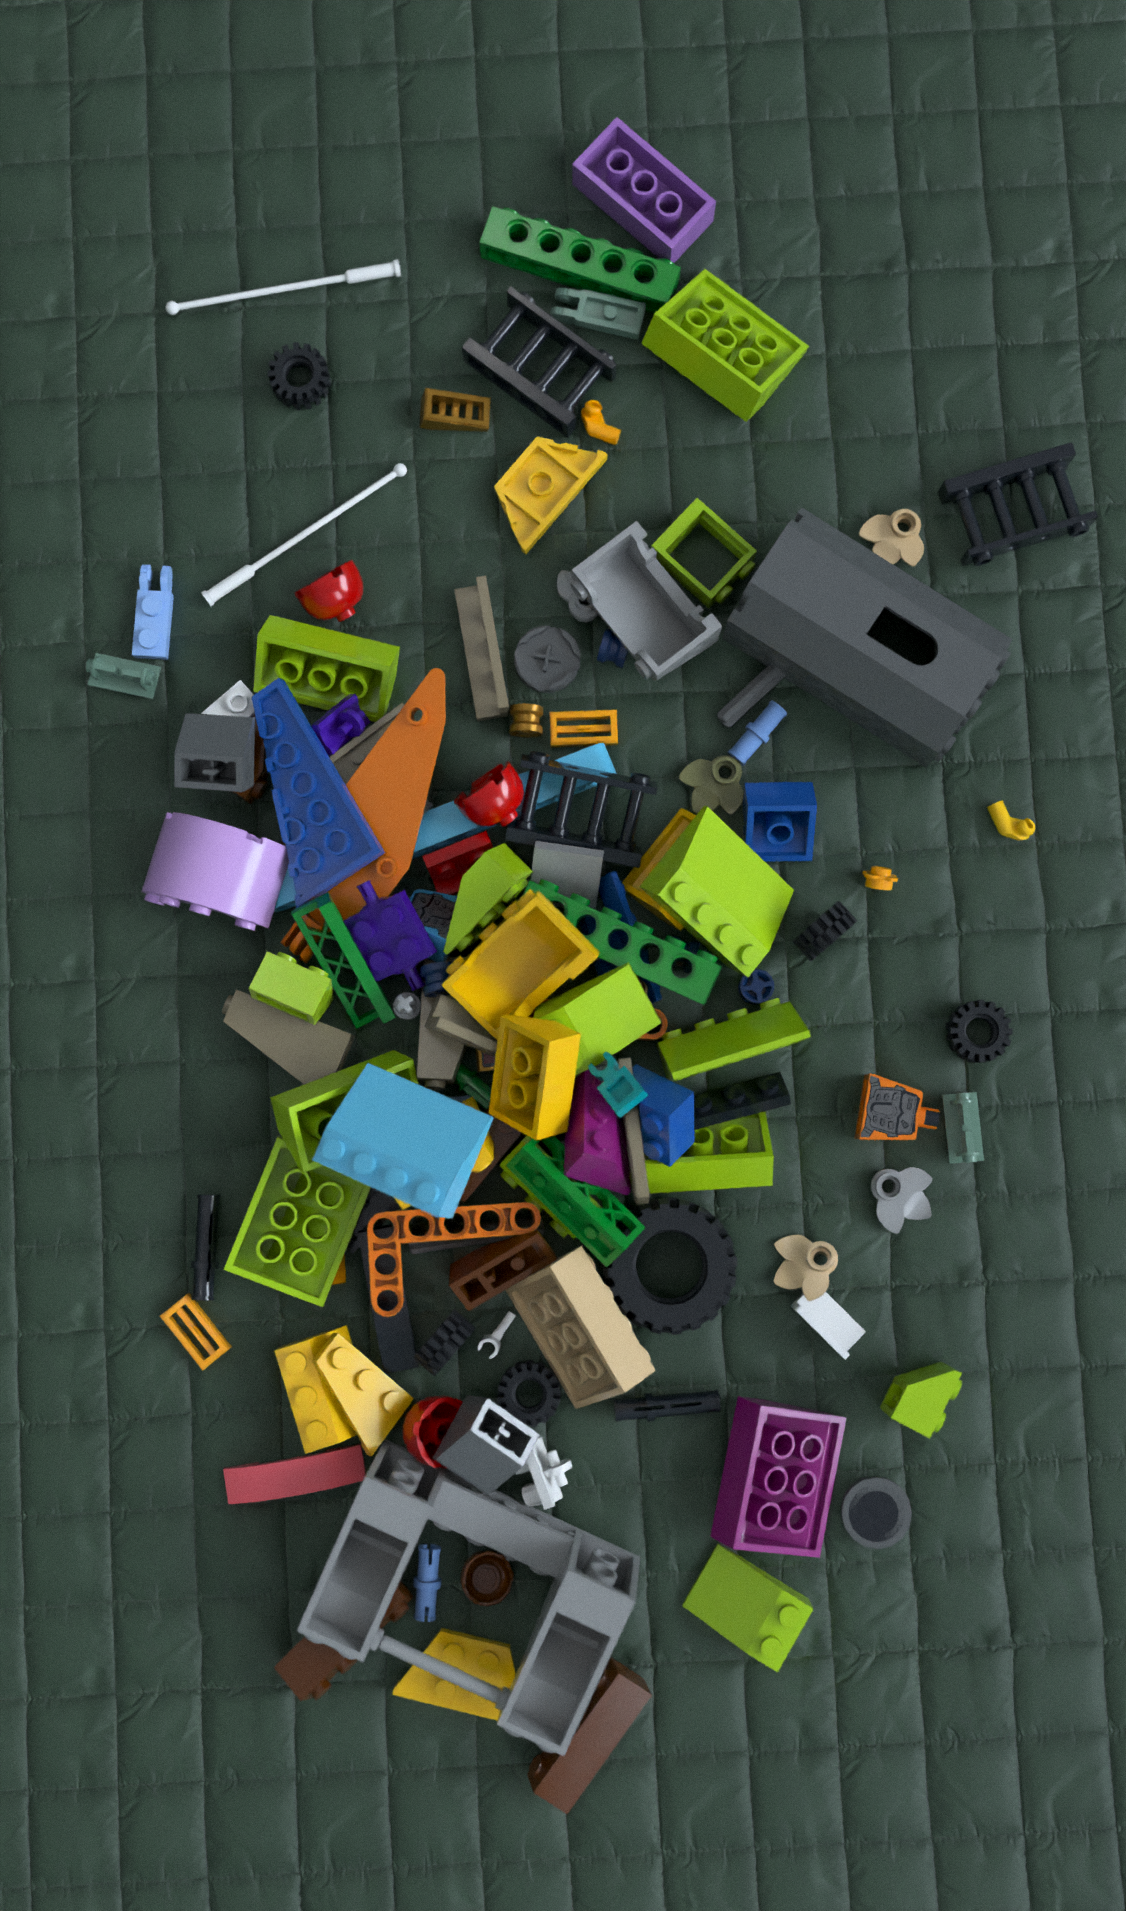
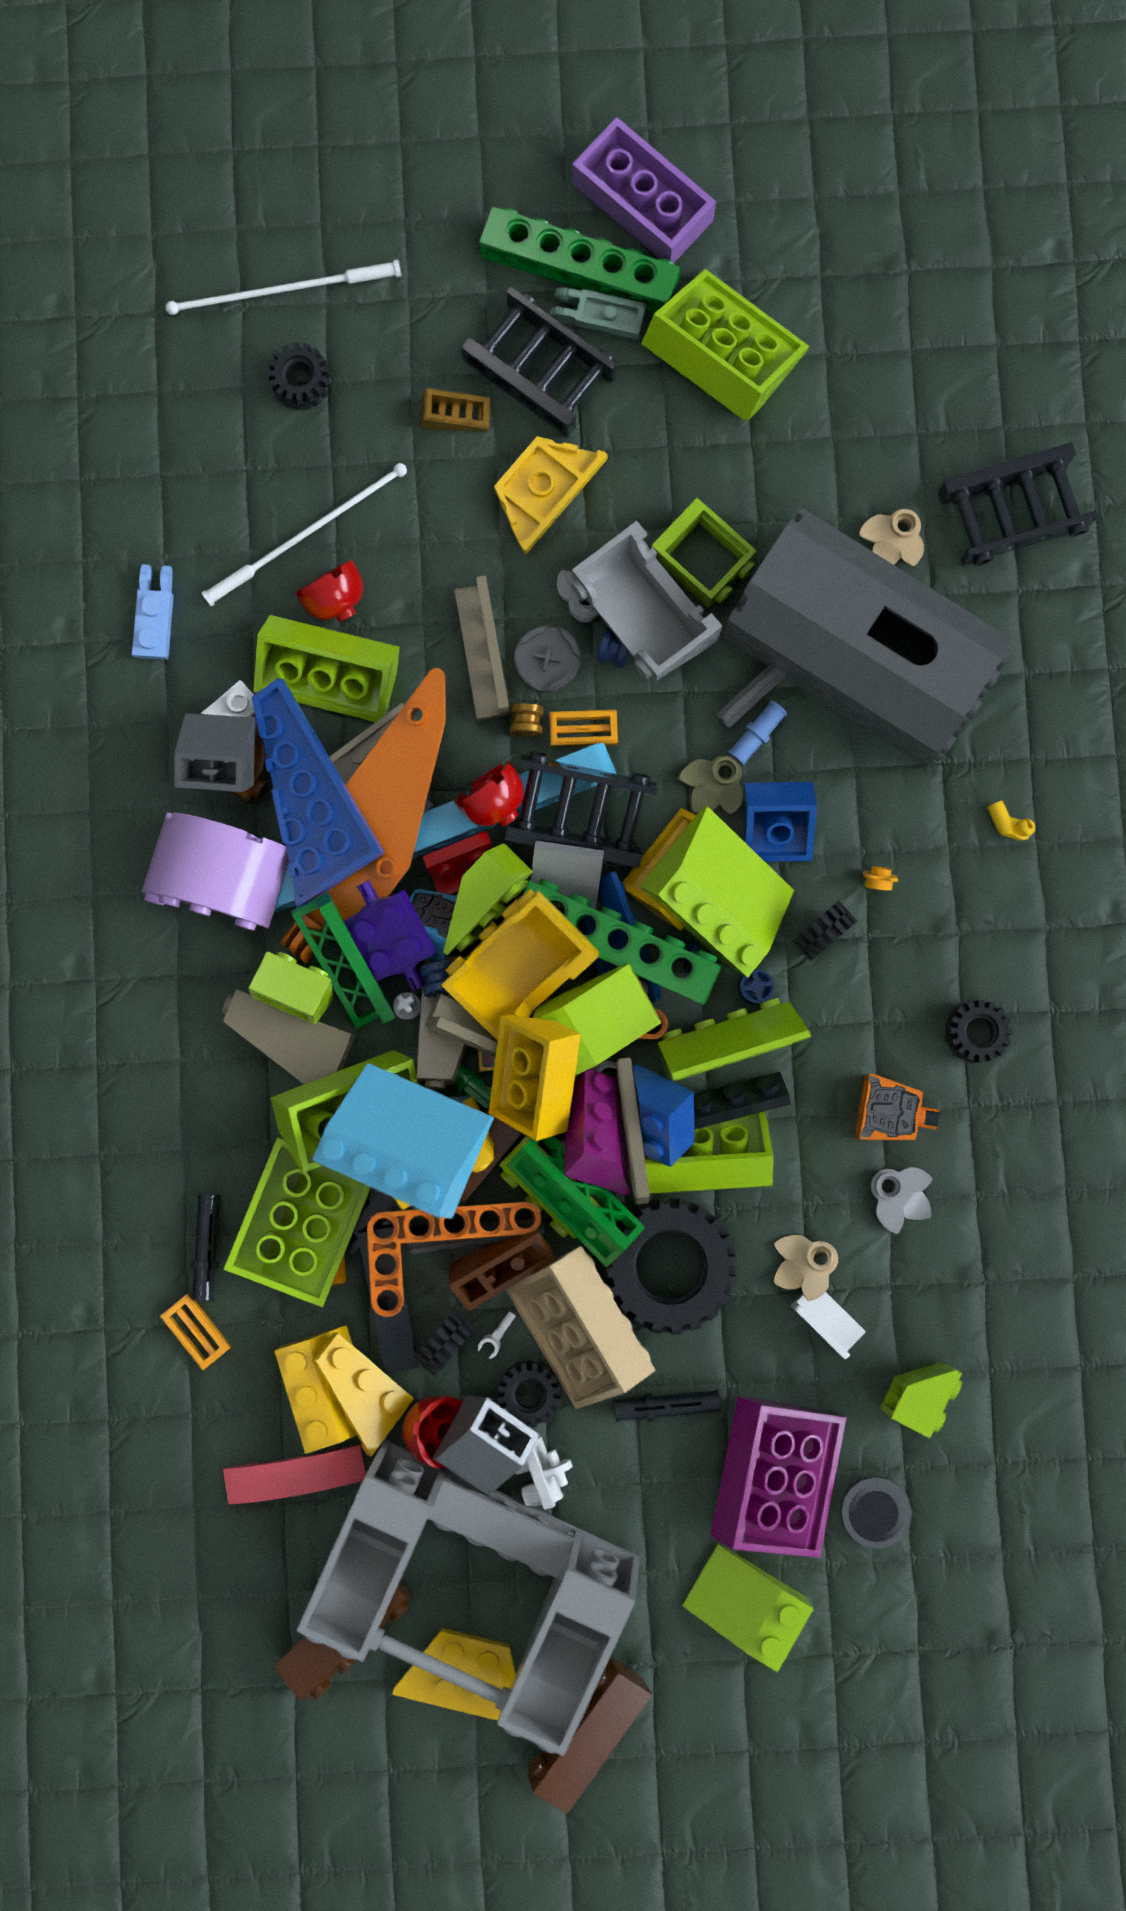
sand green hinge [86,653,161,699] -> none
dark purple hips [311,693,370,755] -> none
medium blue pin [413,1544,441,1622] -> none
reddish brown hair [460,1549,514,1607] -> none
light orange arm [581,400,621,446] -> none
teal plate [588,1052,648,1118] -> none
sand green hinge [942,1092,984,1164] -> none

